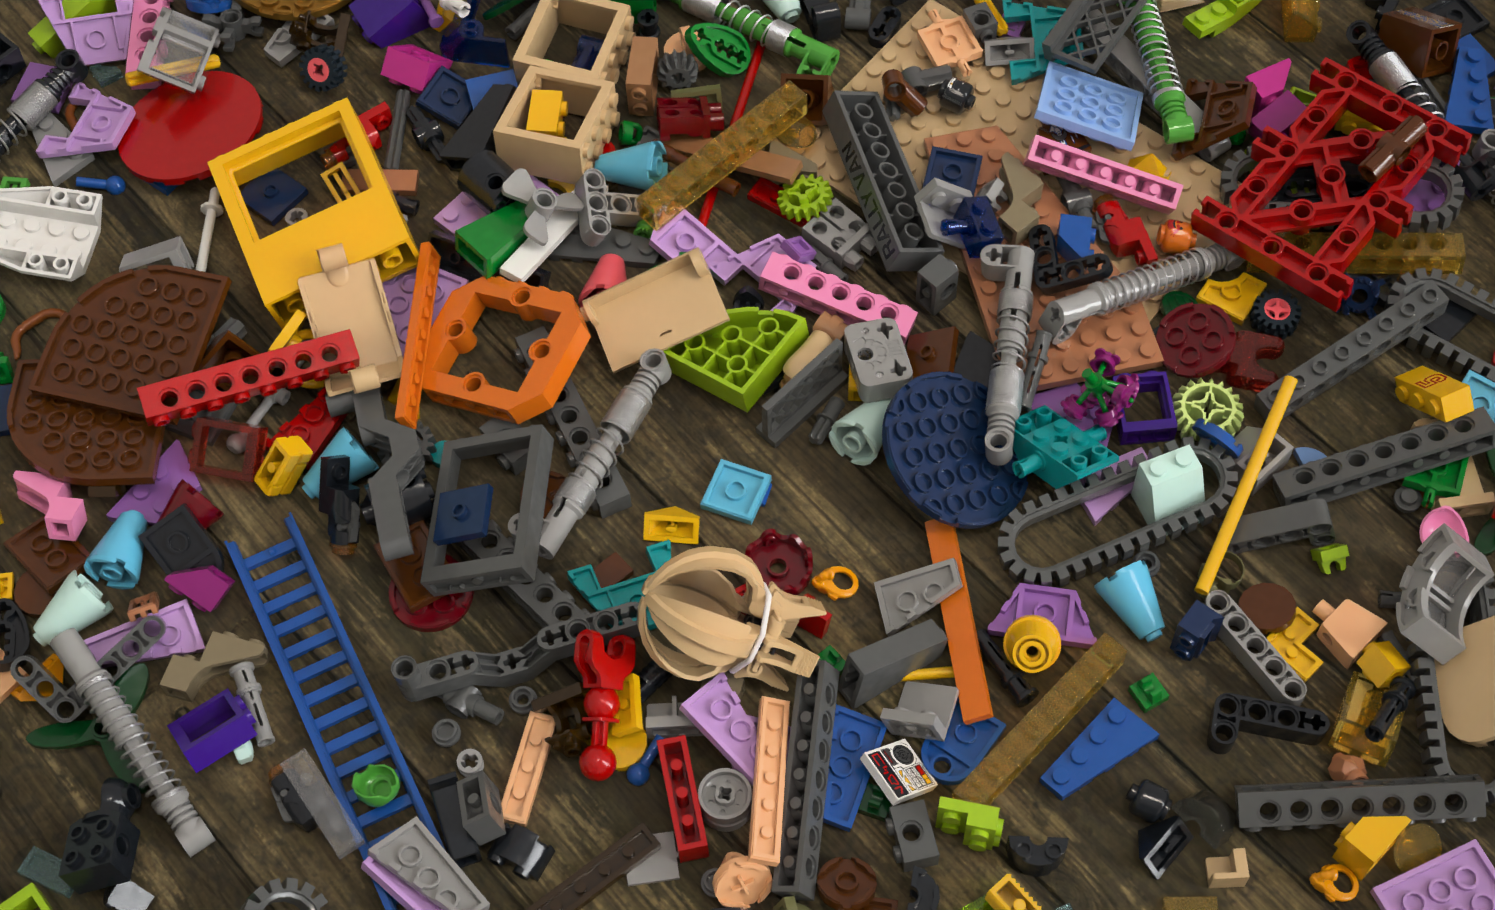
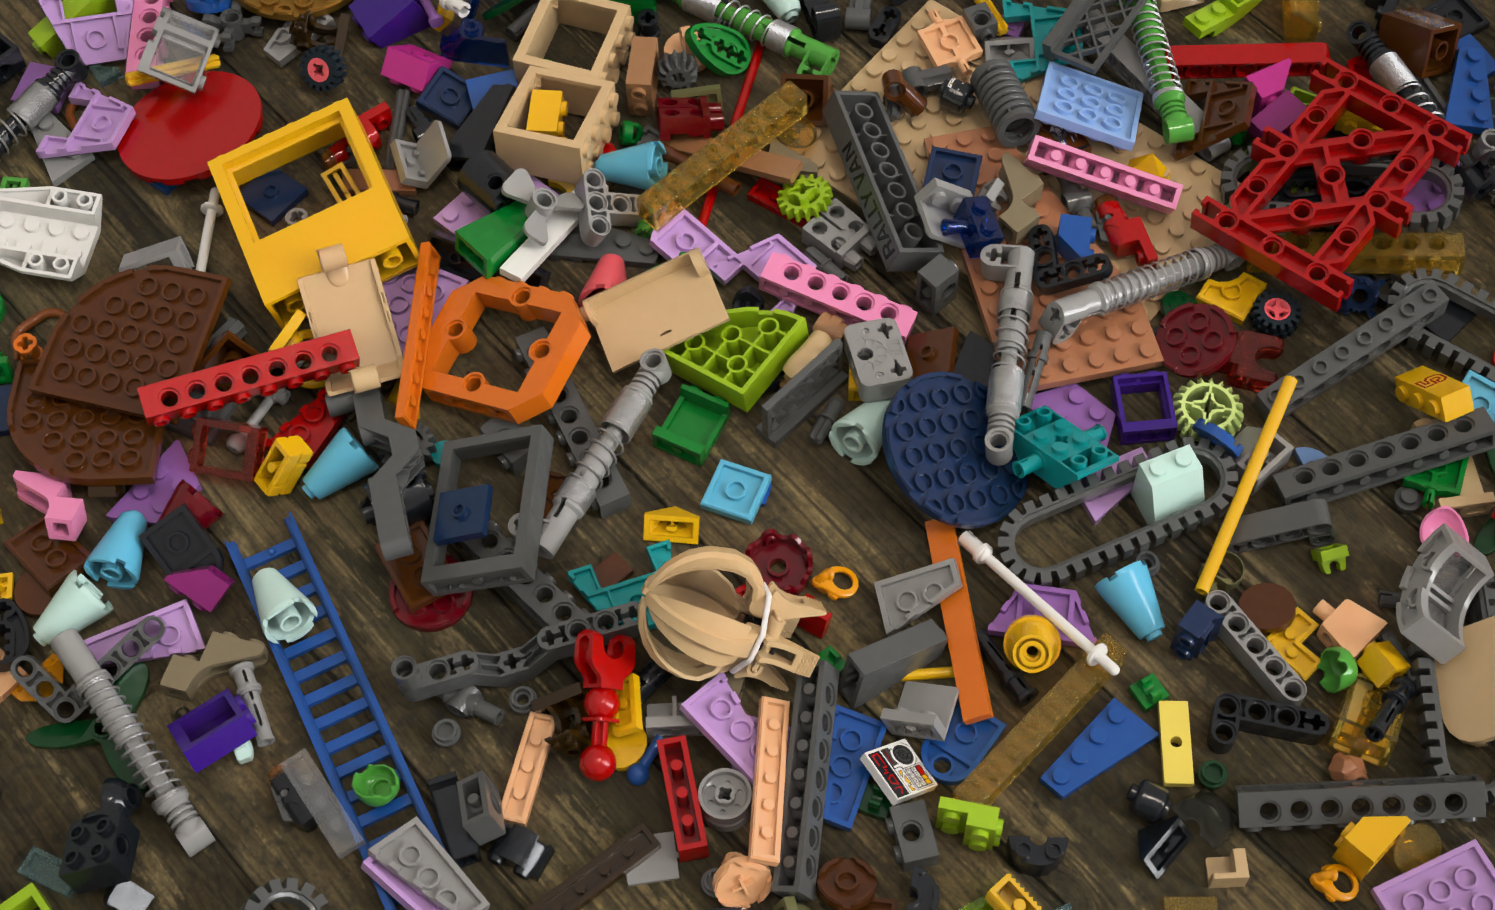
blue bar [76,176,126,195] -> none
nougat tile [127,591,160,622] -> none
black plate [319,455,361,555] -> none
light grey bush [456,749,484,777] -> none
clear blue piece [571,34,604,71] -> none
medium lavender tile [780,236,817,263] -> none
magenta plant [1060,348,1139,428] -> none
orange head [1156,219,1197,255] -> none
reddish brown piece [1358,115,1428,182] -> none
none -> orange bush [13,333,43,360]
none -> light aqua cone [252,568,318,644]
none -> light grey bracket [390,120,452,189]
none -> green panel [652,384,731,467]
none -> white bar [958,530,1120,676]
none -> dark grey piece [970,59,1041,147]
none -> light yellow tile [1157,701,1194,787]
none -> red beam [1165,42,1331,79]
none -> dark green plate [1197,760,1228,789]
none -> bright green hair [1317,646,1358,693]

